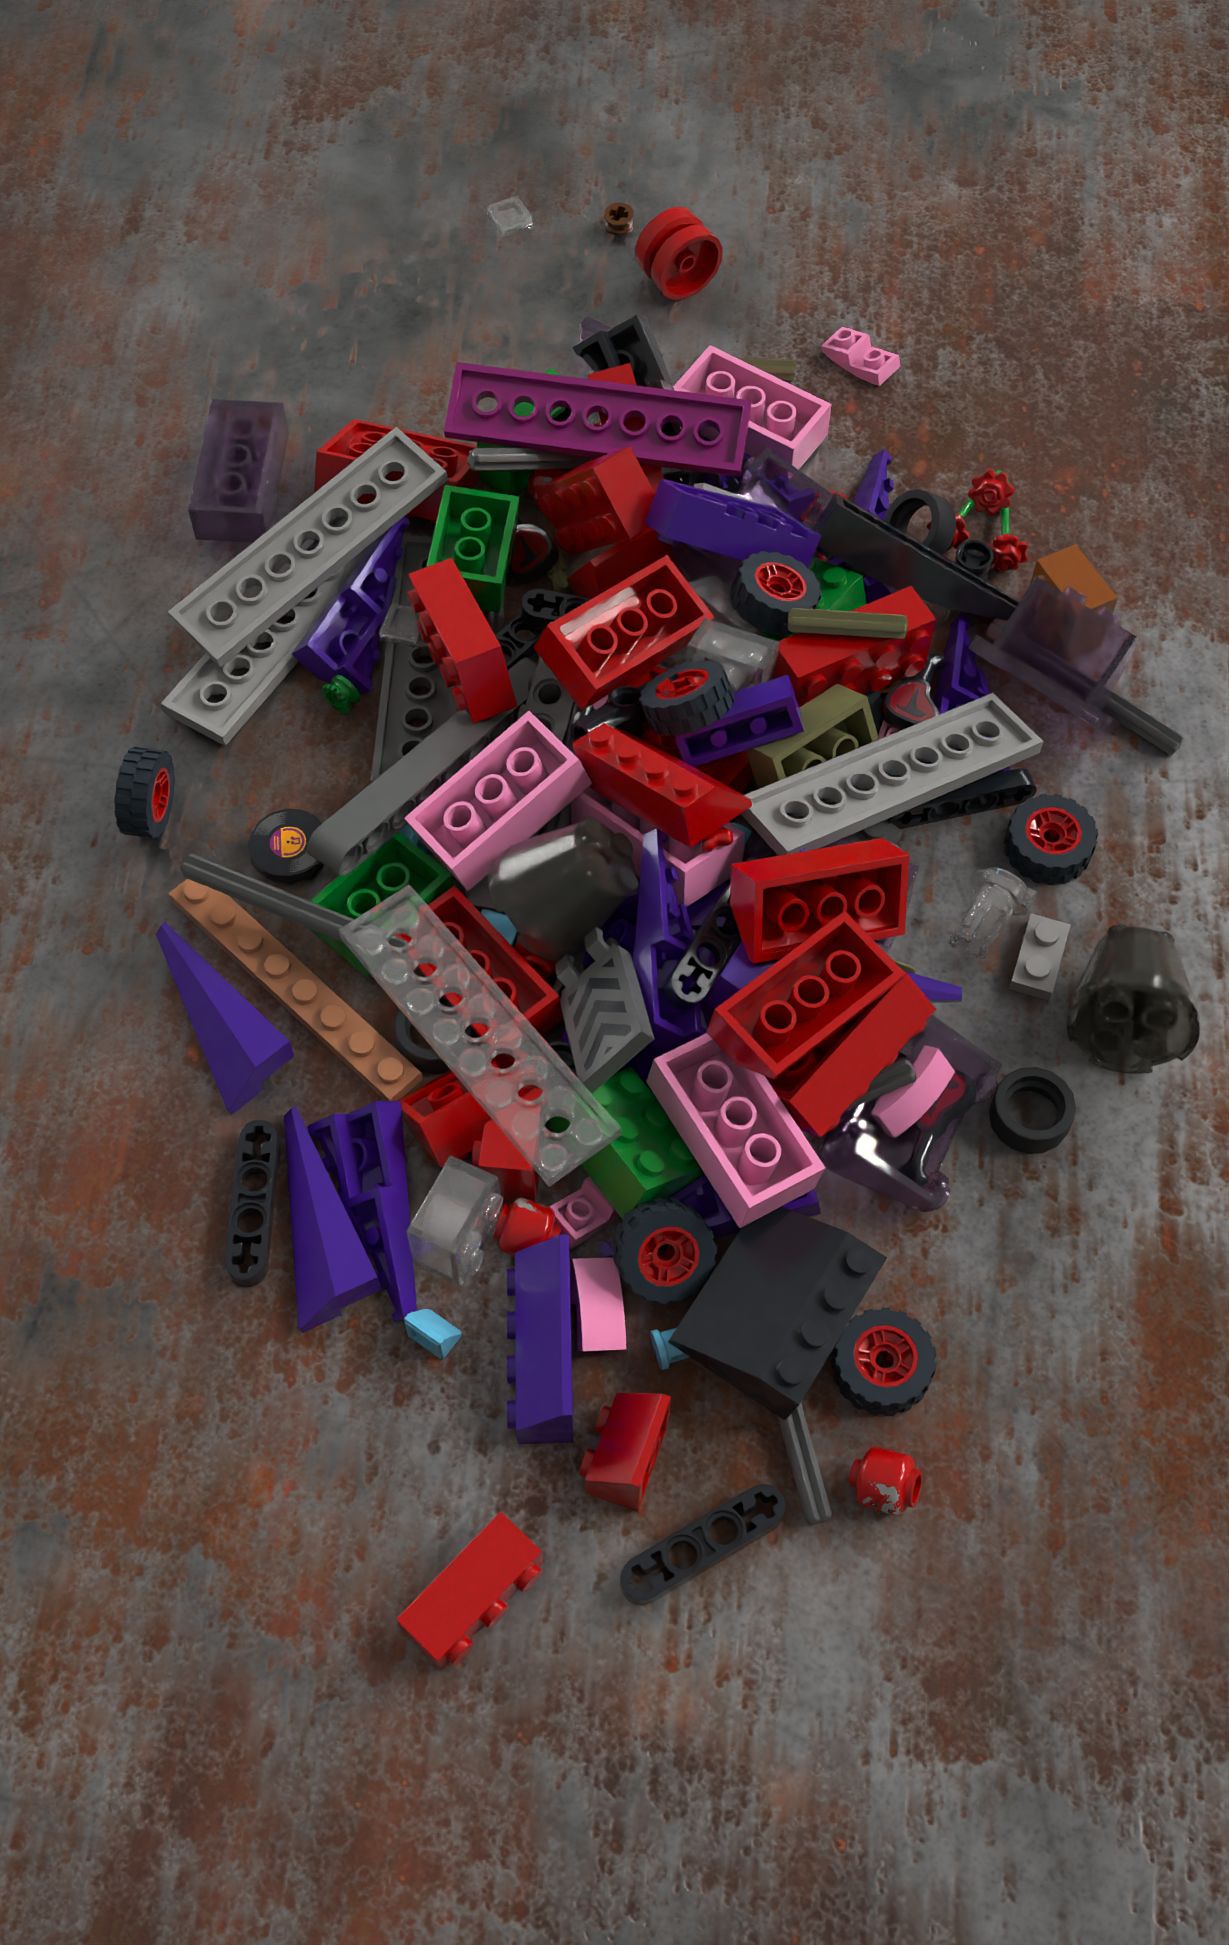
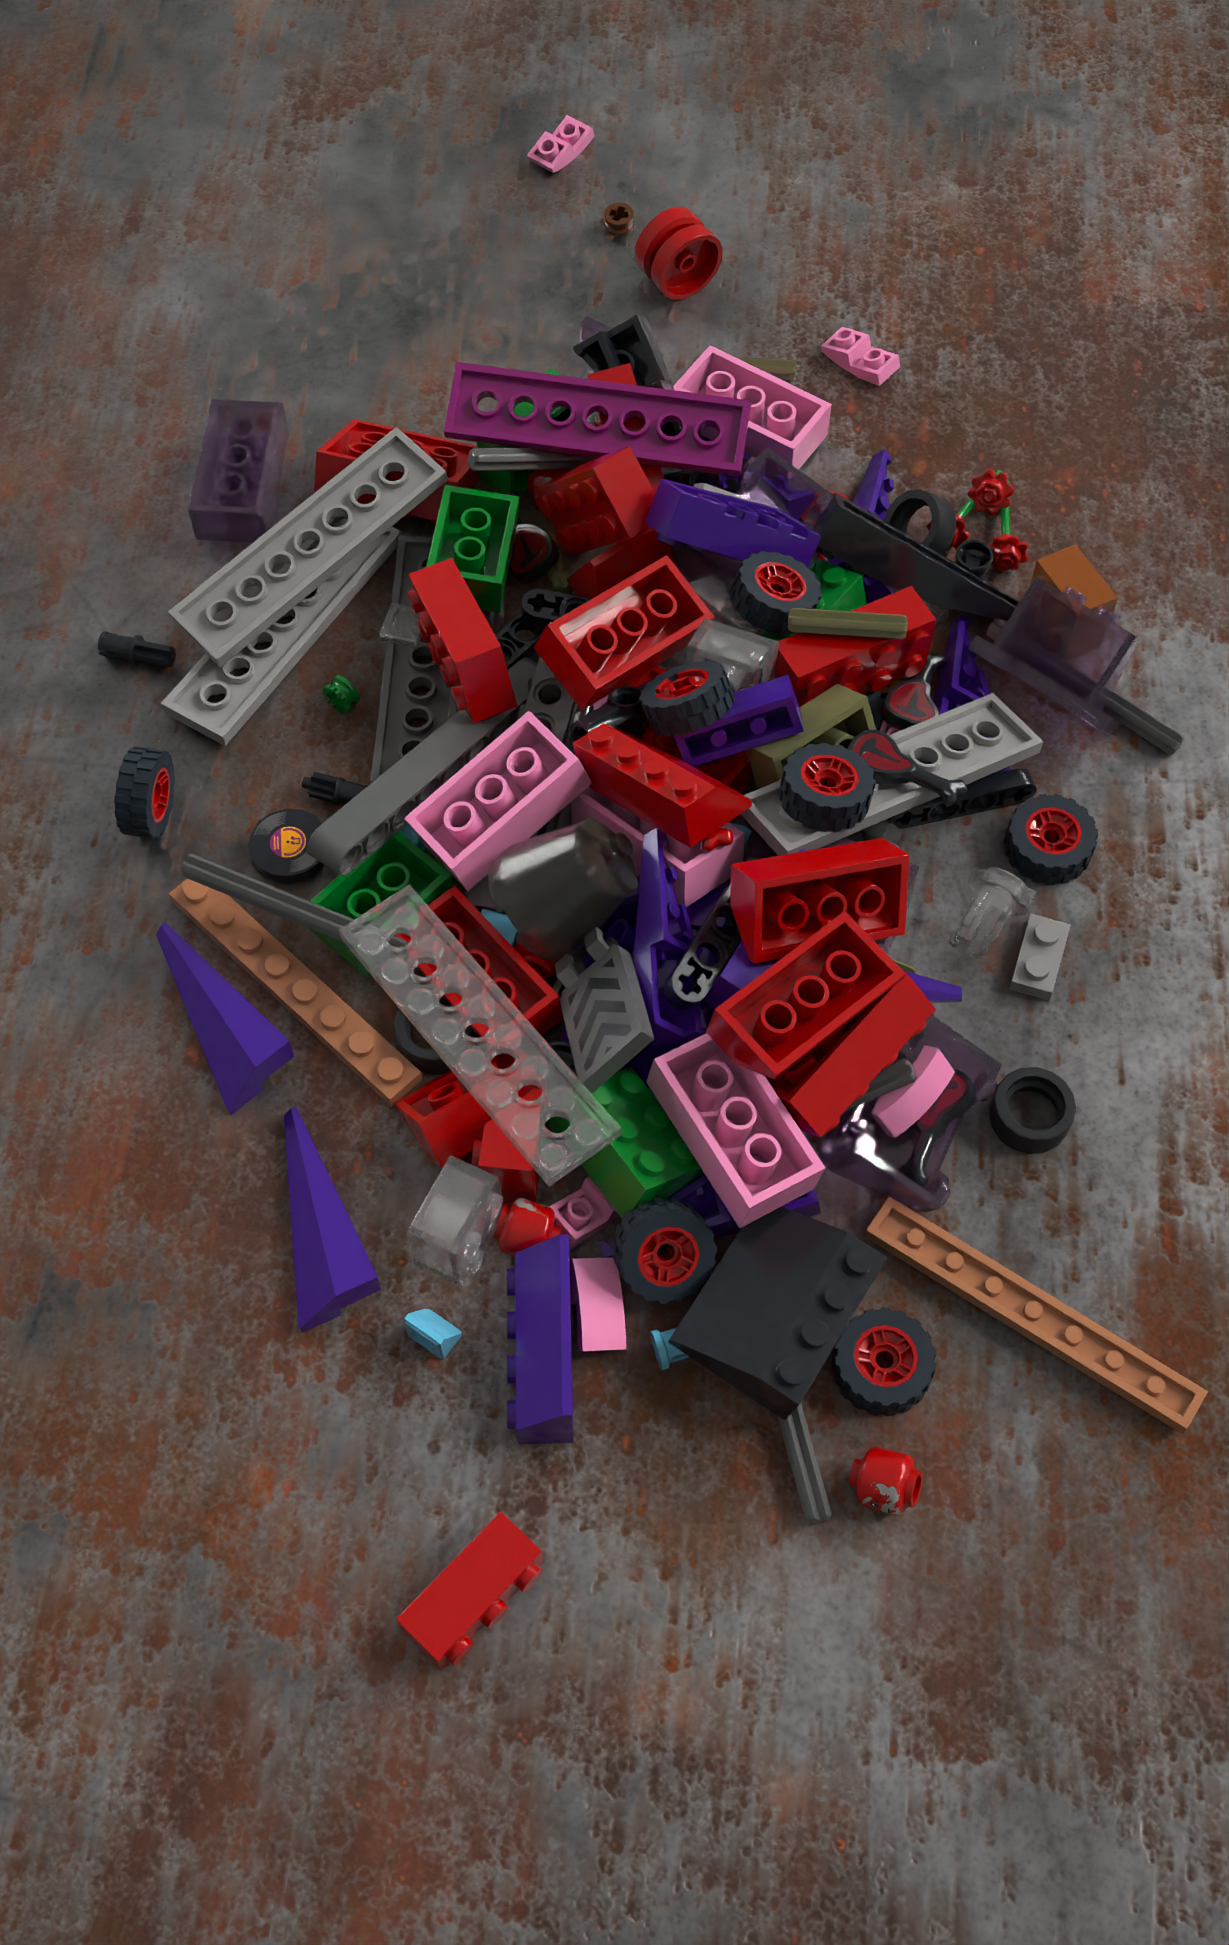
black beam [225,1120,281,1287] -> none
dark purple wedge [291,516,410,694] -> none
dark purple wedge [308,1101,417,1322] -> none
clear tile [488,196,532,237] -> none
red slope [579,1393,671,1512] -> none
black beam [620,1484,786,1605] -> none
clear smoke cone [1067,924,1200,1074] -> none
none -> black axle [98,631,176,667]
none -> black piece [302,772,367,805]
none -> bright pink slope [527,115,595,173]
none -> black wheel [779,743,876,832]
none -> black piece [848,730,967,806]
none -> nougat plate [864,1196,1208,1434]

